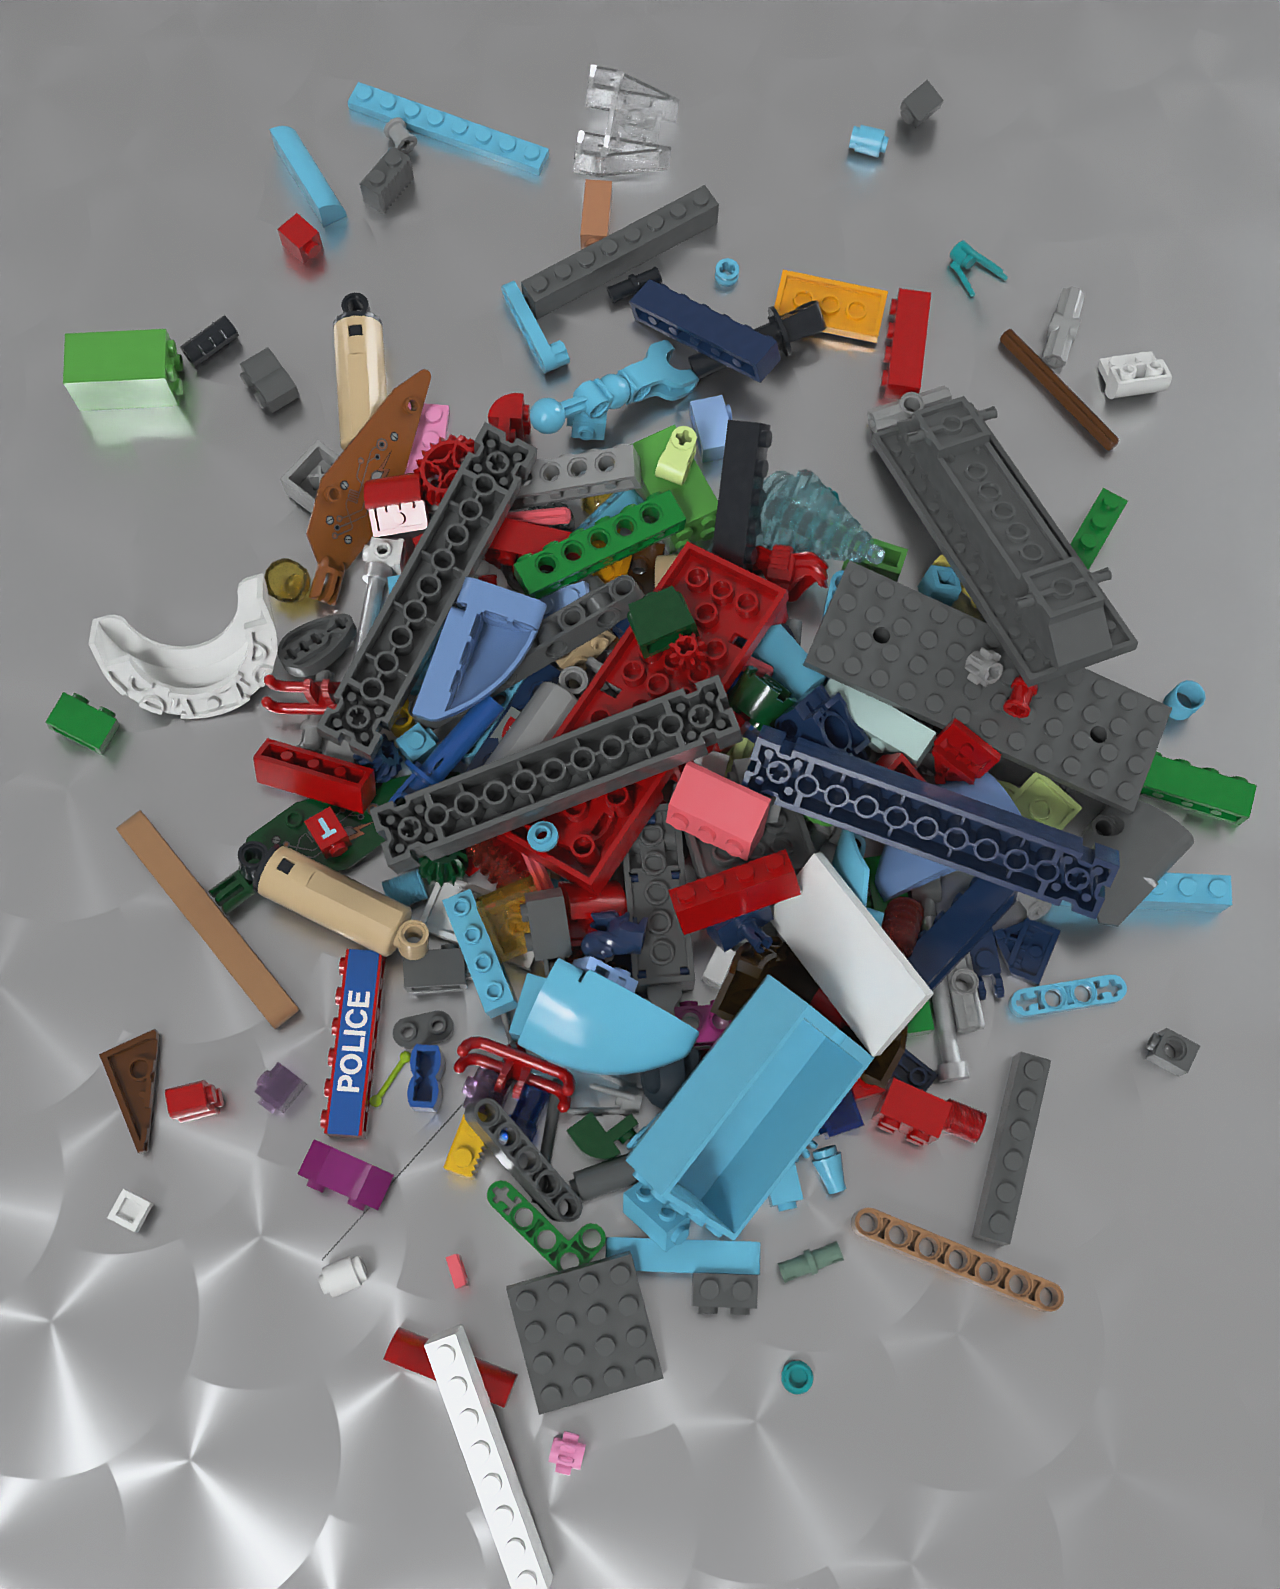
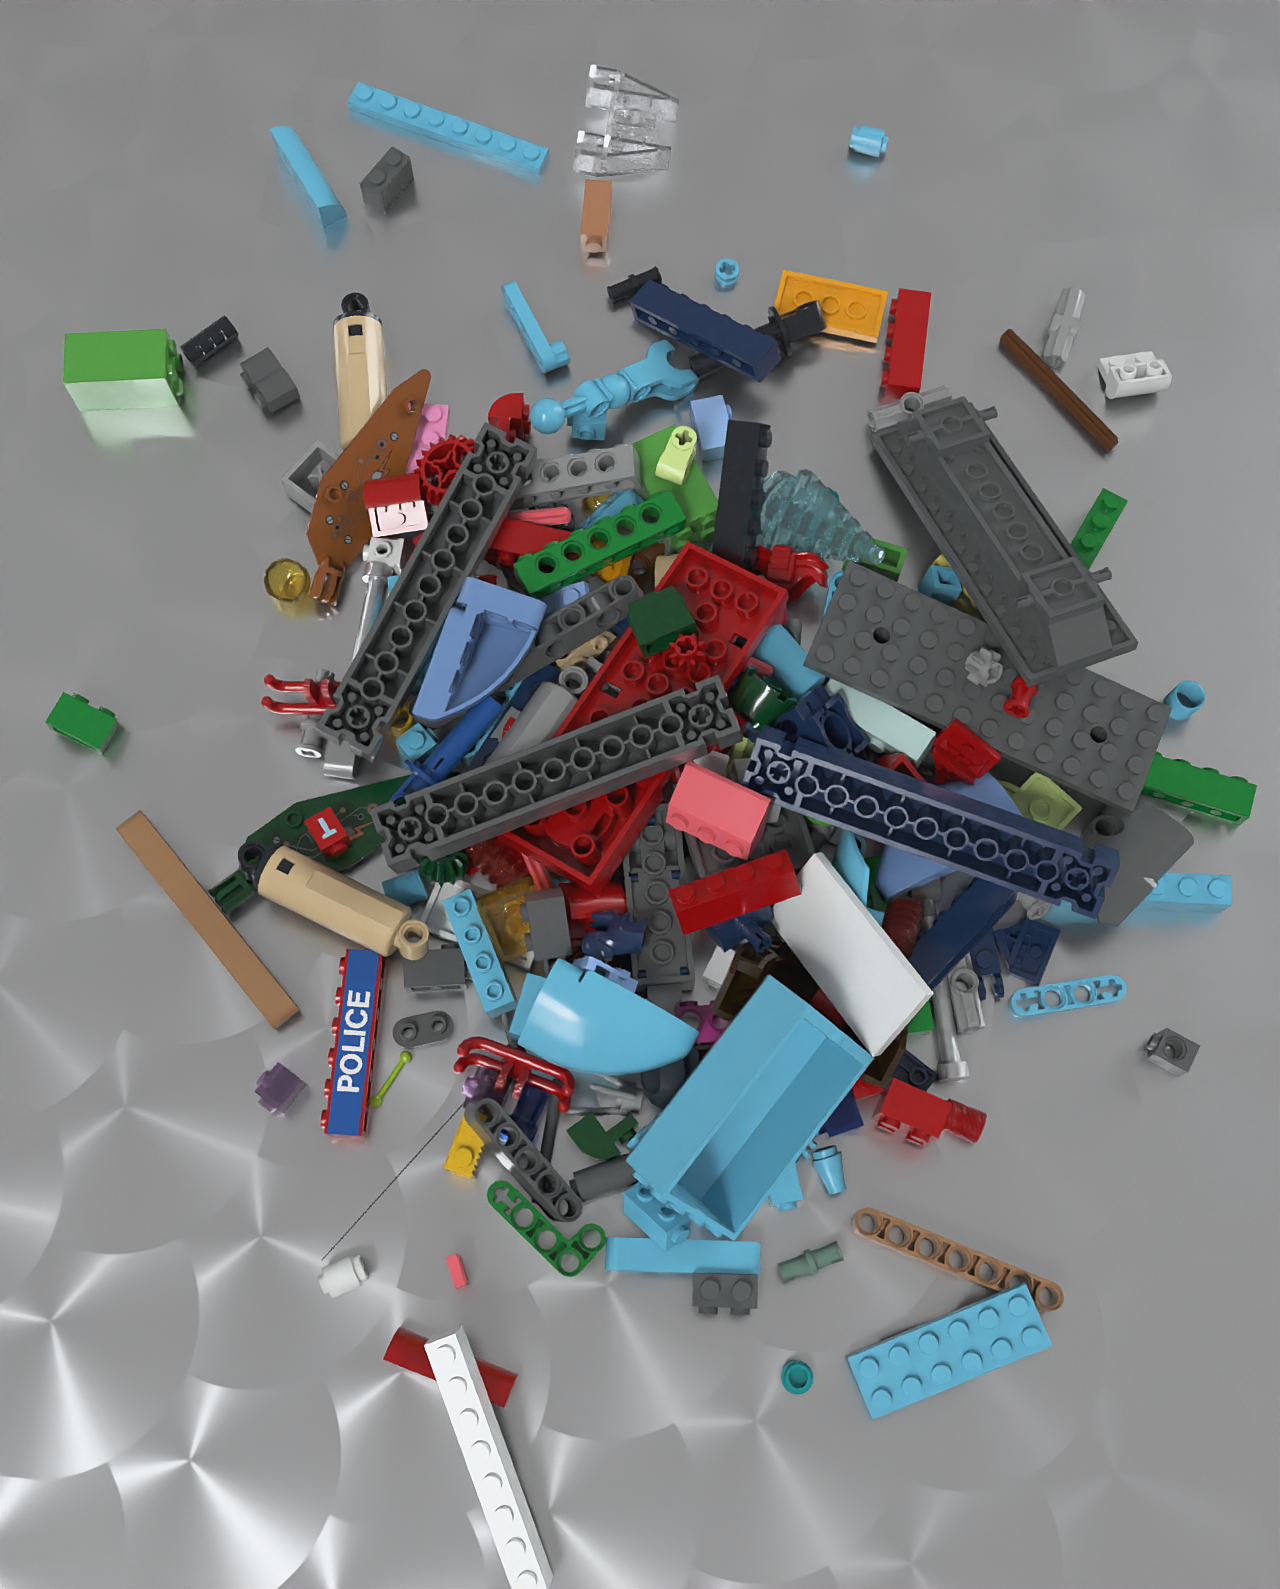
white windscreen [88,573,278,719] -> none
reddish brown wing [99,1029,159,1154] -> none
white tile [107,1189,154,1233] -> none
red brick [165,1080,224,1123] -> none
red brick [253,738,376,814] -> none
red brick [277,213,323,264] -> none
dark grey piece [277,614,357,677] -> none
magenta brick [297,1139,394,1211] -> none
dark blue gear [353,733,403,784] -> none
light grey bush [384,117,417,154] -> none
blue brick [407,1044,445,1112] -> none
dark grey plate [506,1251,664,1415] -> none
dark grey brick [521,185,719,320] -> none
medium azure plate [527,821,559,852] -> none
bright pink gear [548,1431,586,1476] -> none
dark grey brick [900,80,944,128] -> none
teal plant [949,240,1008,297] -> none
dark grey brick [972,1052,1051,1246] -> none
none -> medium azure plate [846,1282,1052,1420]

